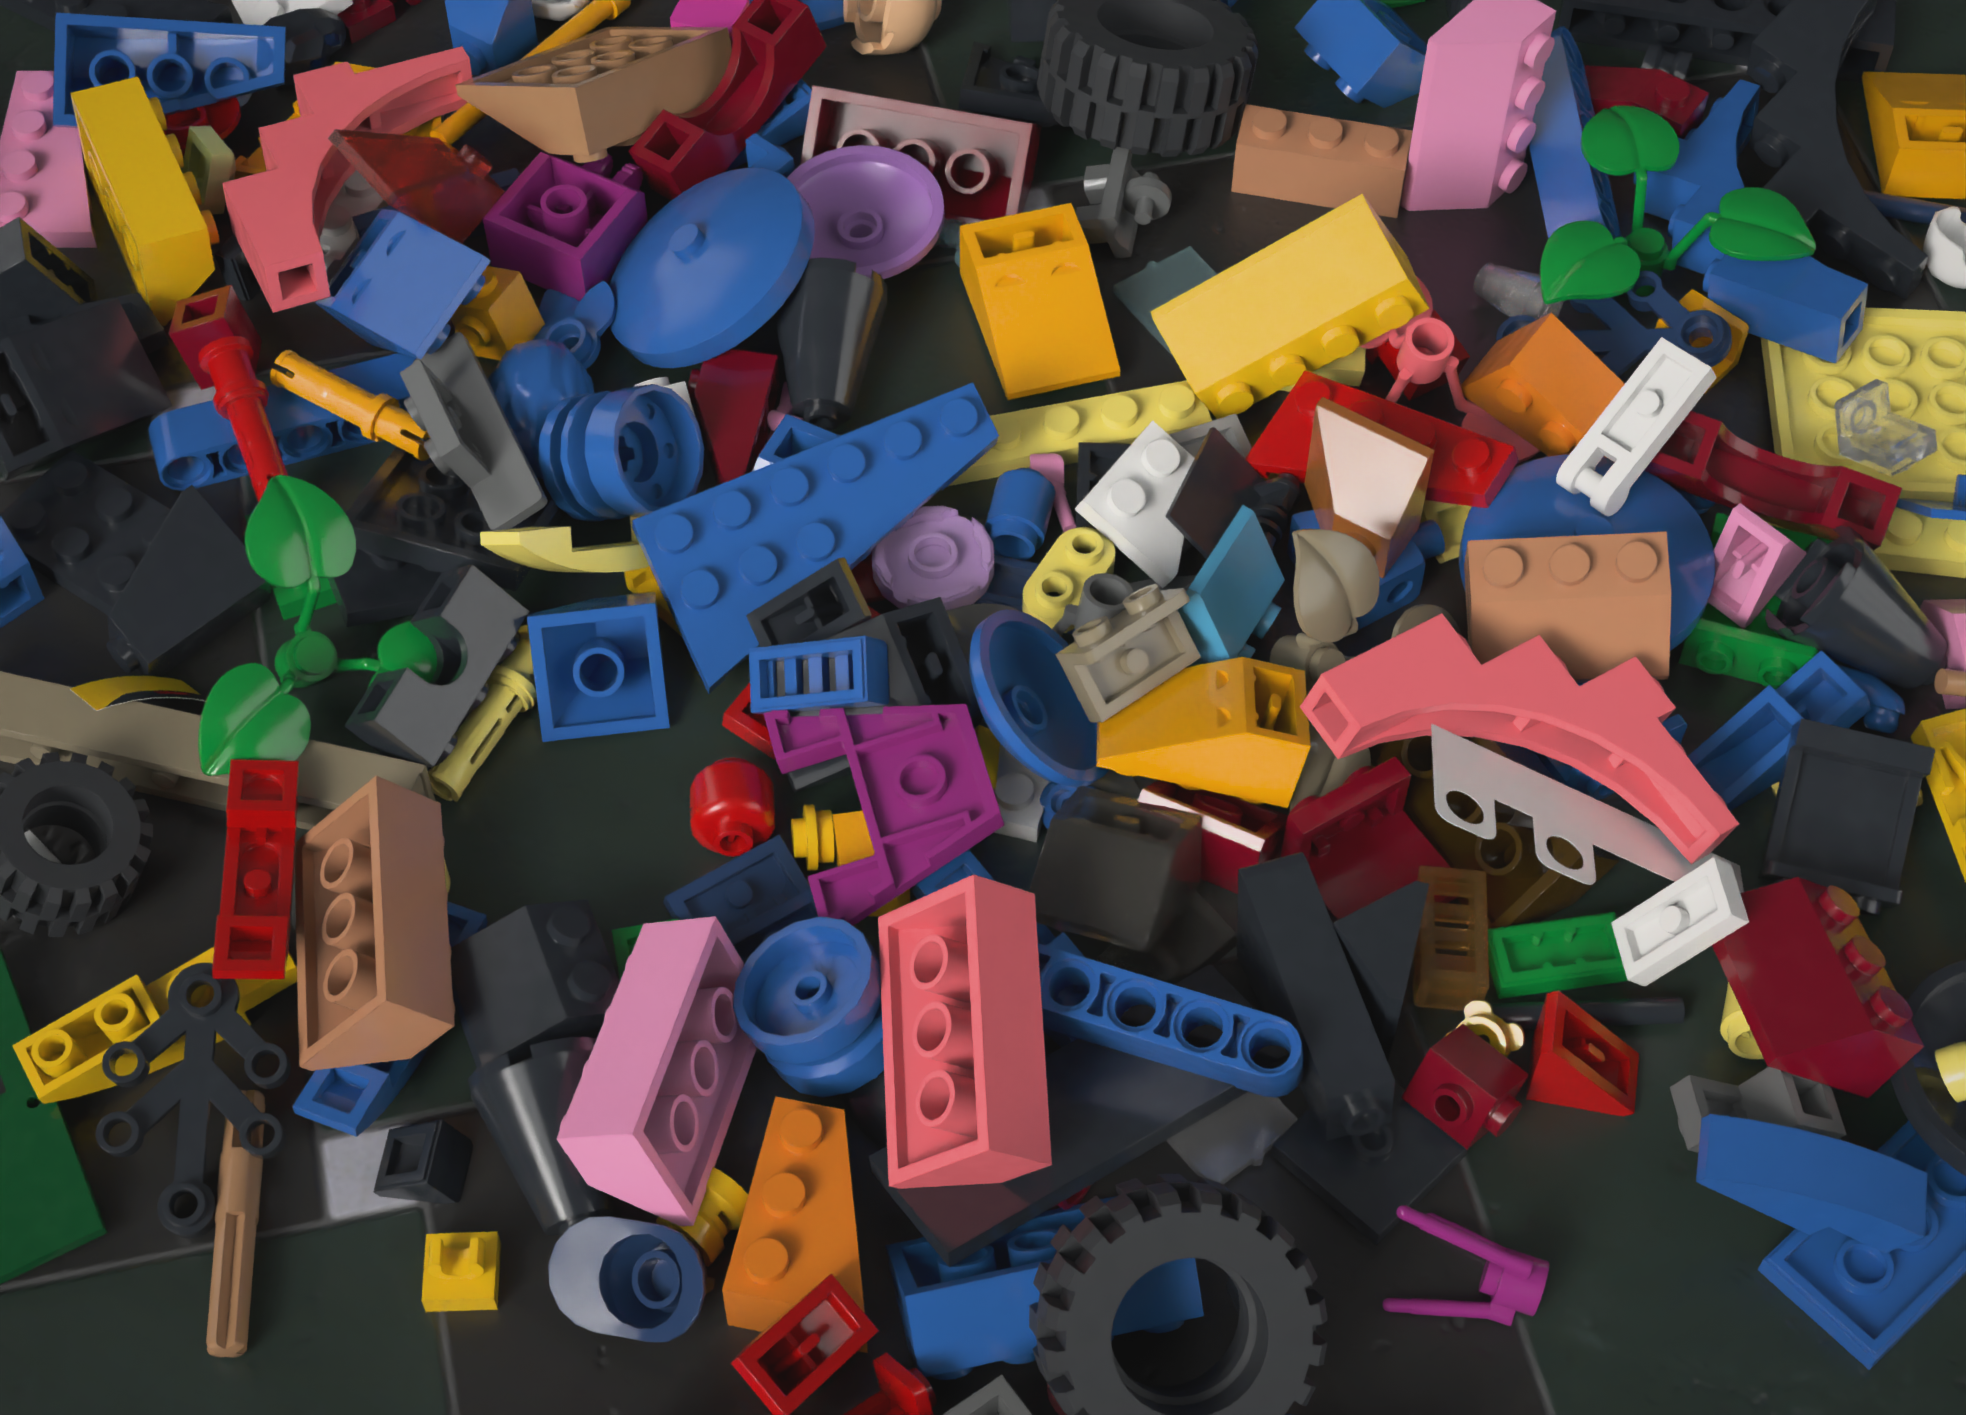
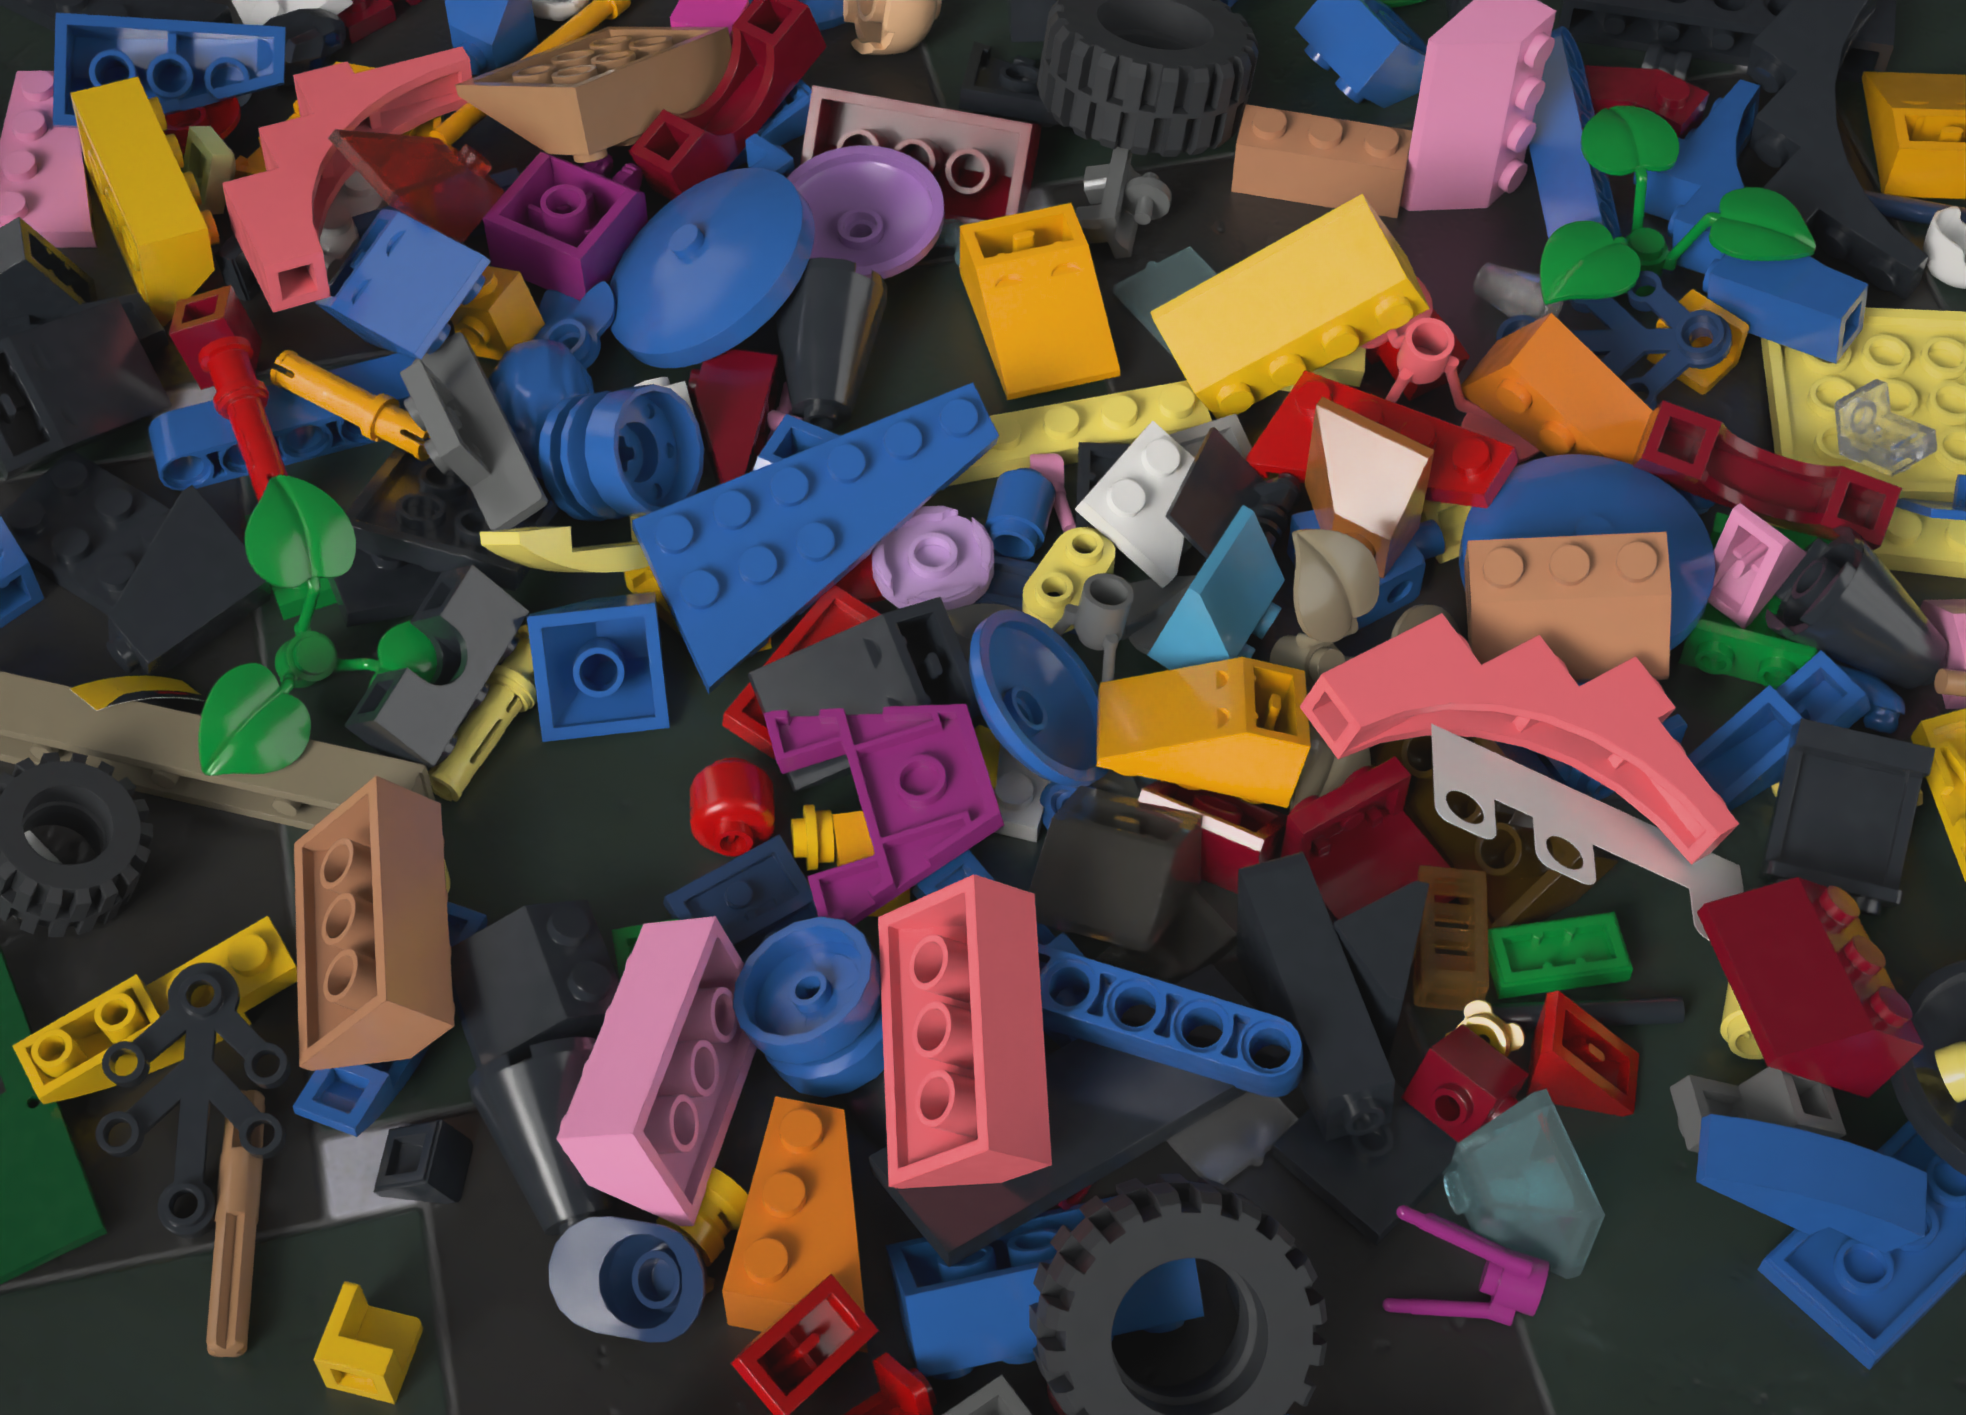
red slope [212,759,299,979] -> none
yellow tile [421,1231,501,1312] -> none
black slope [746,557,872,647] -> none
blue slope [749,636,889,714] -> none
dark tan bracket [1055,584,1201,722] -> none
white plate [1556,337,1717,517] -> none
white plate [1611,857,1749,986] -> none
none -> yellow panel [314,1281,423,1404]
none -> clear light blue slope [1444,1089,1605,1279]

